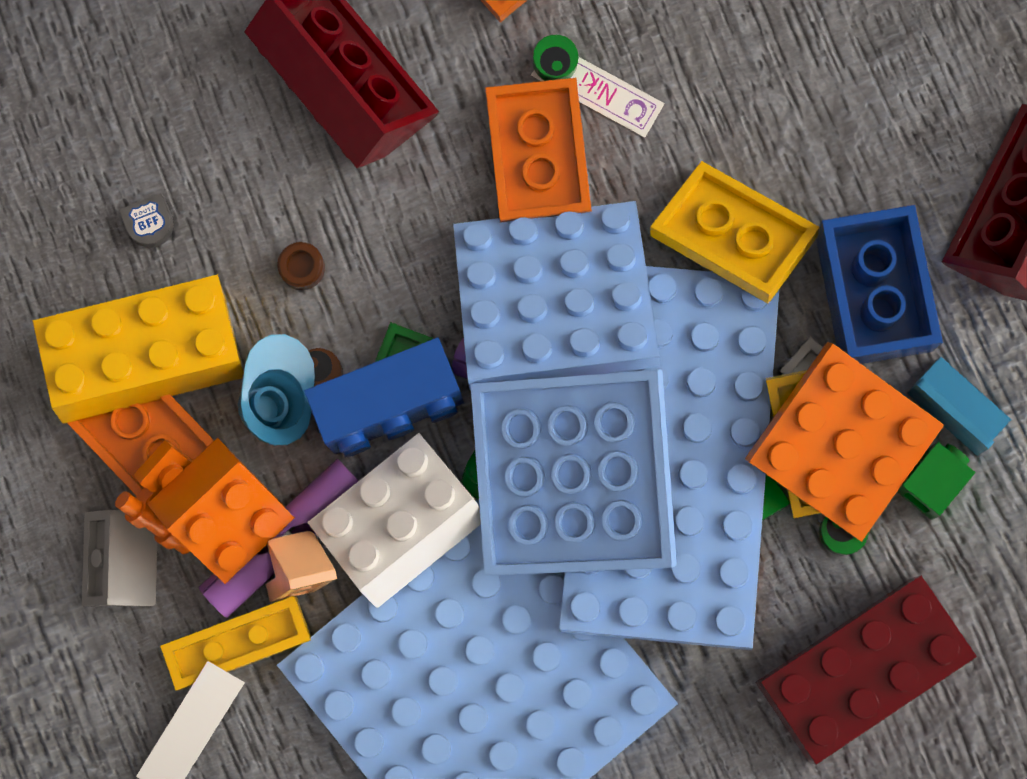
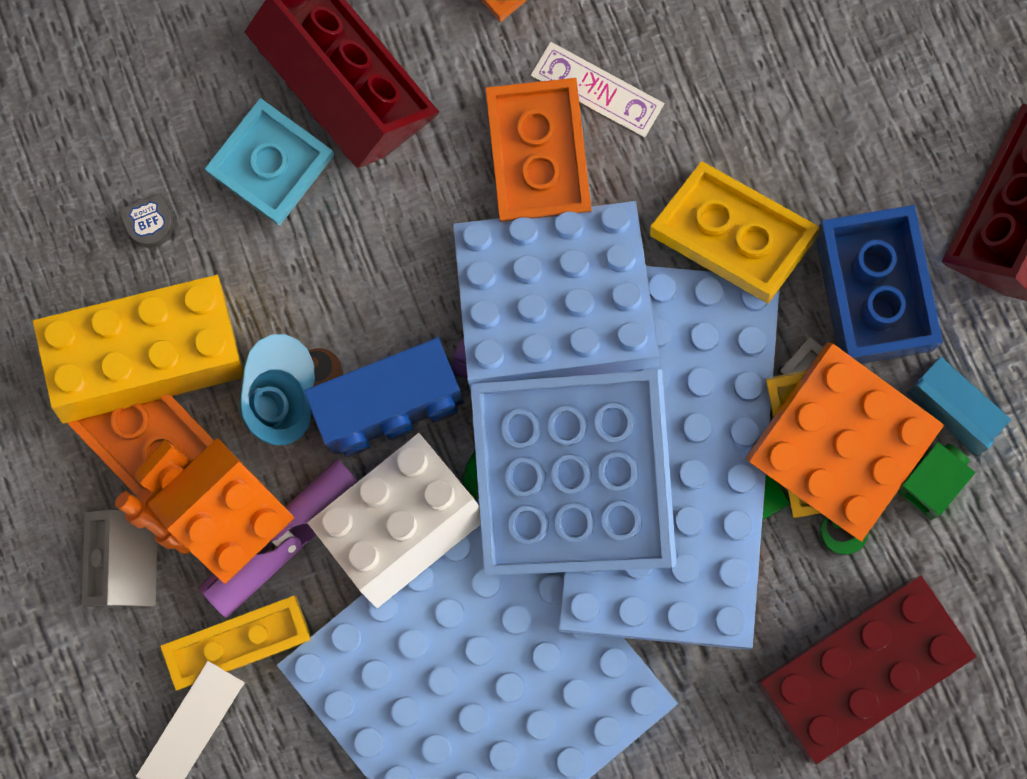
light nougat slope [266,531,337,602] -> none
reddish brown tile [277,242,325,290] -> none
green tile [375,322,433,362] -> none
green tile [533,35,579,81] -> none
none -> medium azure plate [204,98,334,226]

